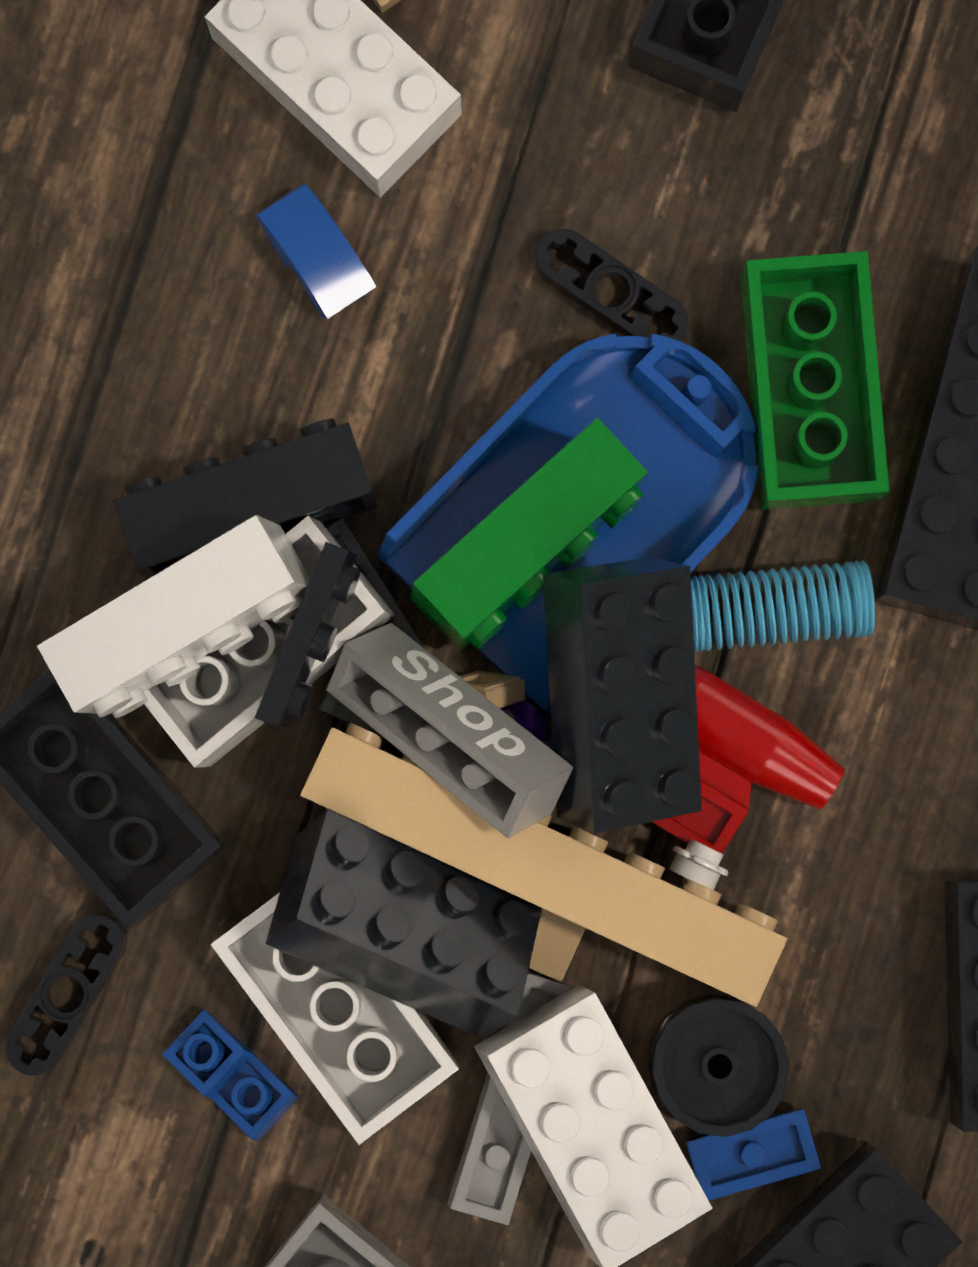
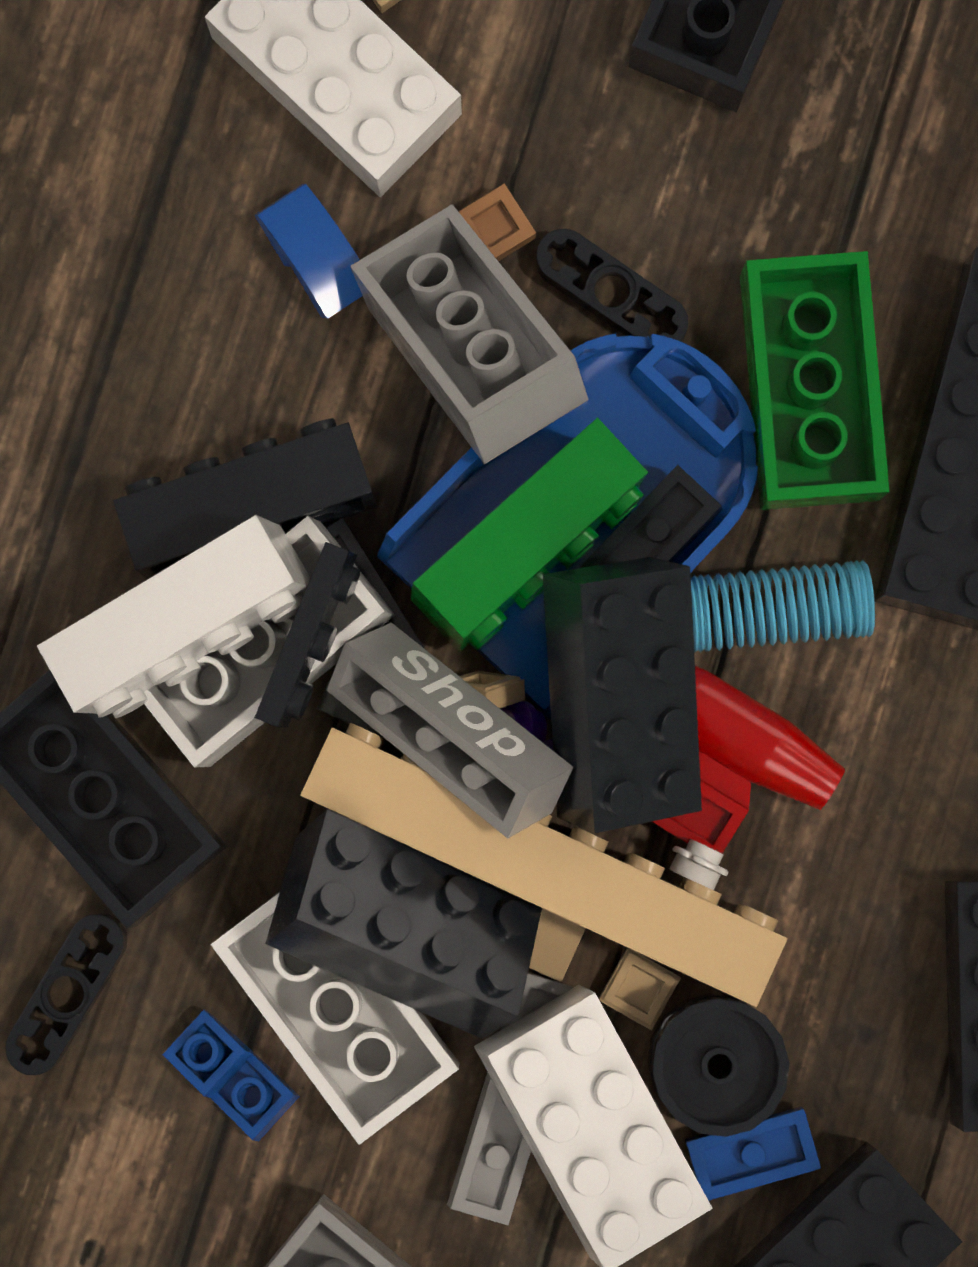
none -> light grey brick [350,204,589,464]
none -> medium nougat plate [459,183,536,262]
none -> black plate [579,465,723,568]
none -> tan tile [598,947,681,1031]

